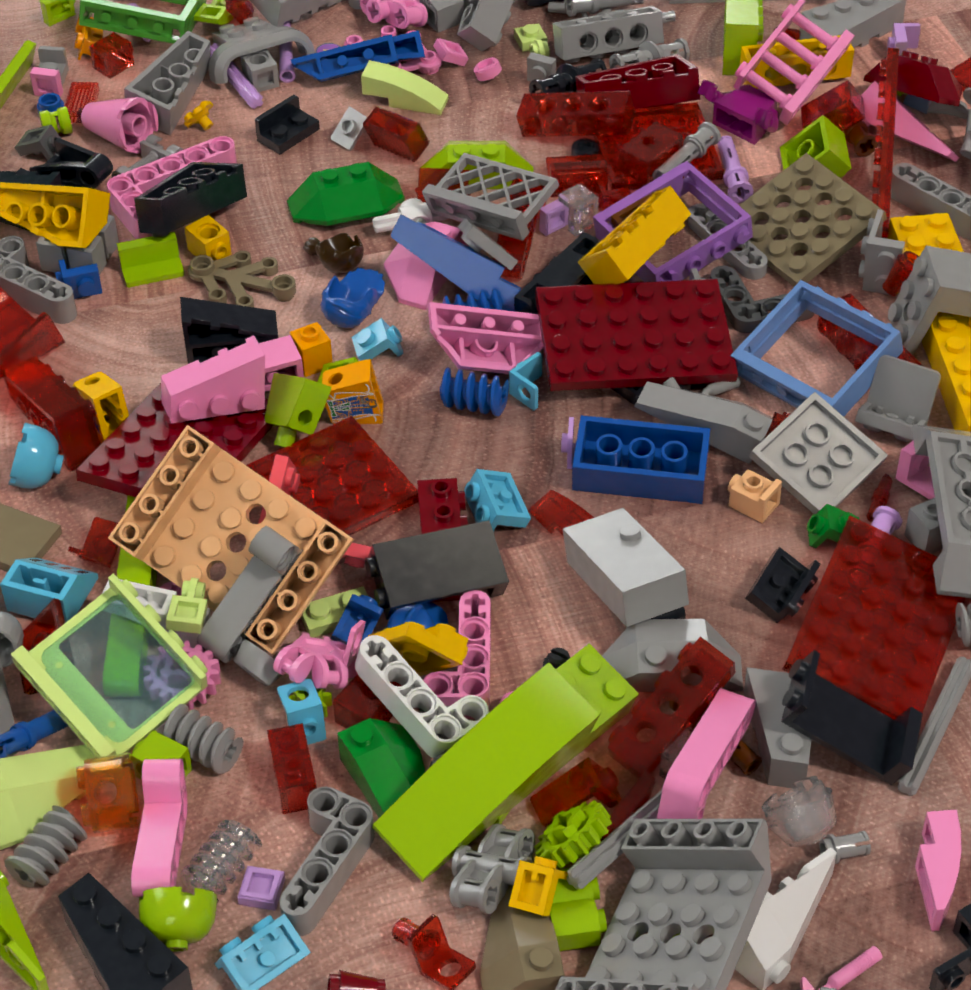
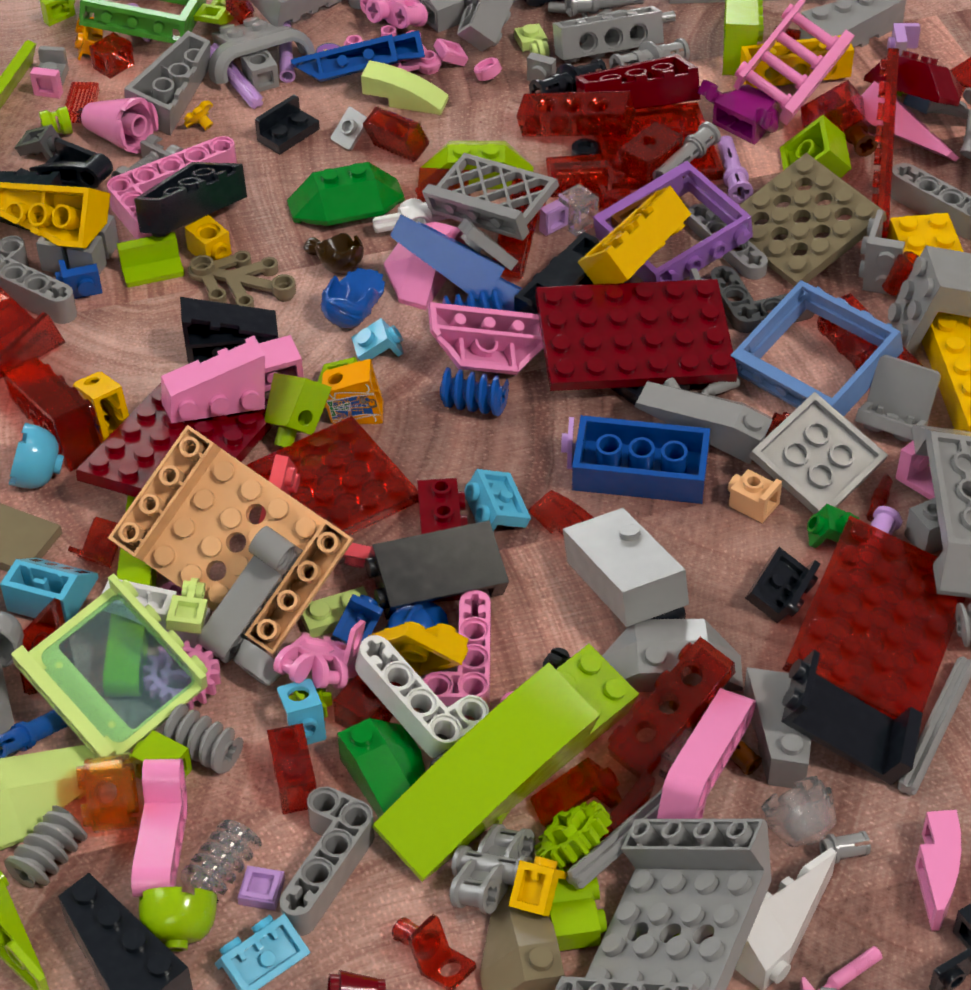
blue plate [37,93,64,117] -> none
light orange brick [289,322,333,377] -> none
medium azure bracket [509,352,542,411] -> none

